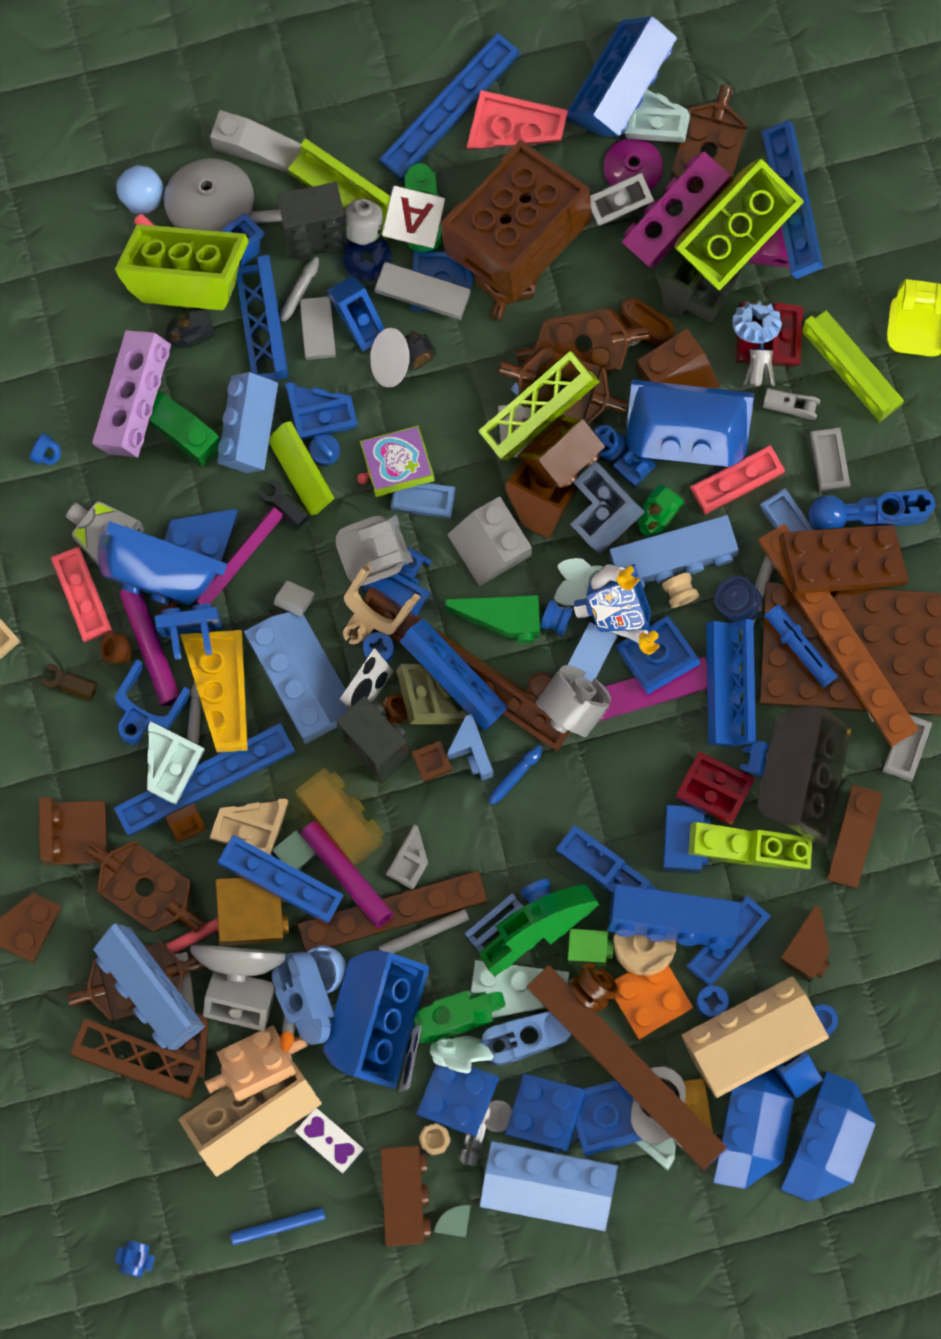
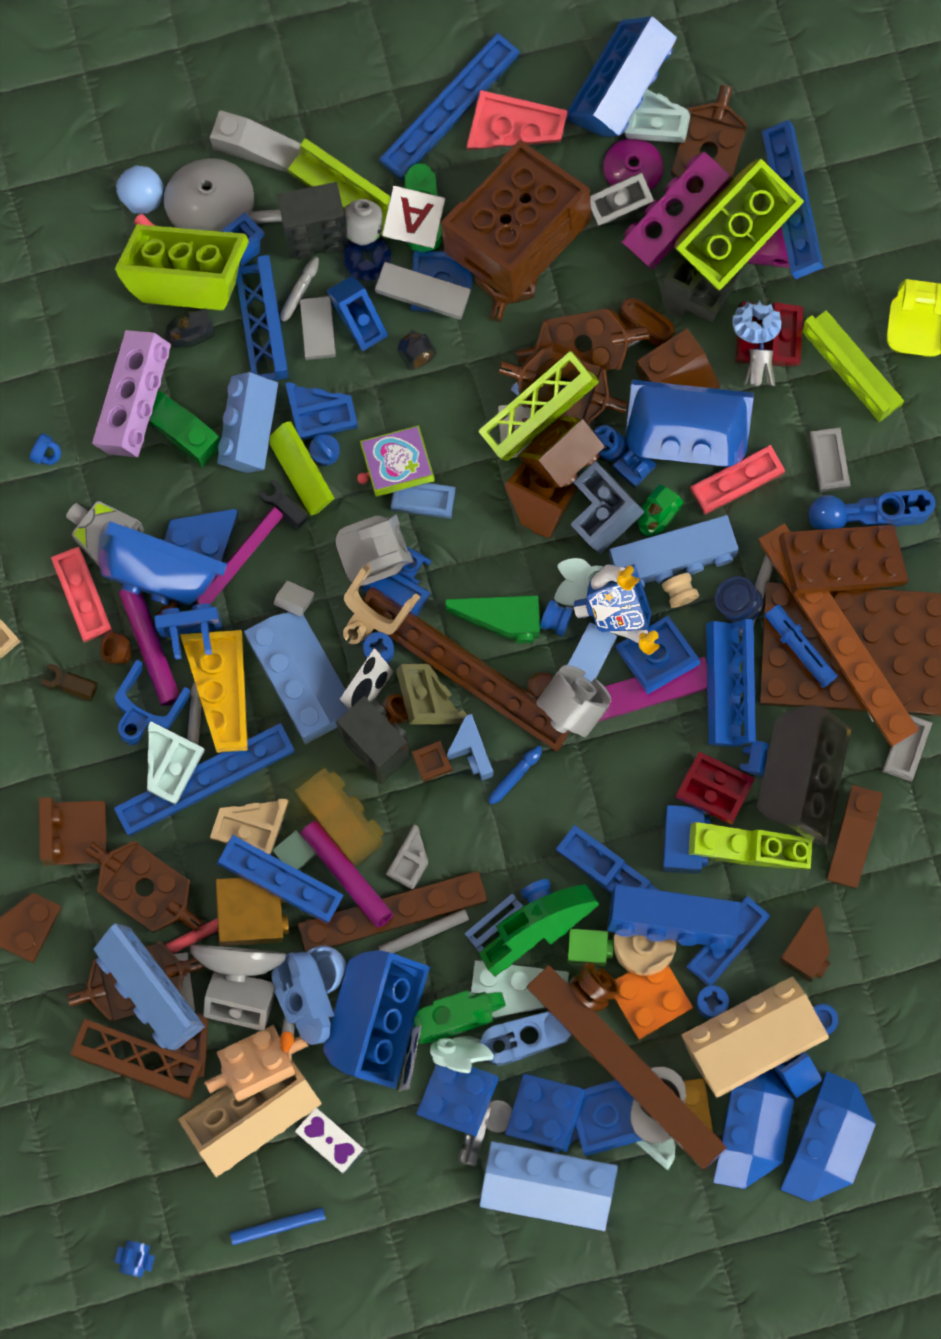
reddish brown plate [165,803,207,843] -> none
white sticker [370,328,409,387] -> none
reddish brown brick [381,1146,431,1247] -> none
blue fence [400,618,509,731] -> none
tan tile [419,1123,450,1156] -> none
sand green tile [434,1205,471,1238] -> none
light grey slope [447,496,532,586] -> none
medium blue tile [759,488,815,532] -> none
light grey bar [763,388,821,420] -> none

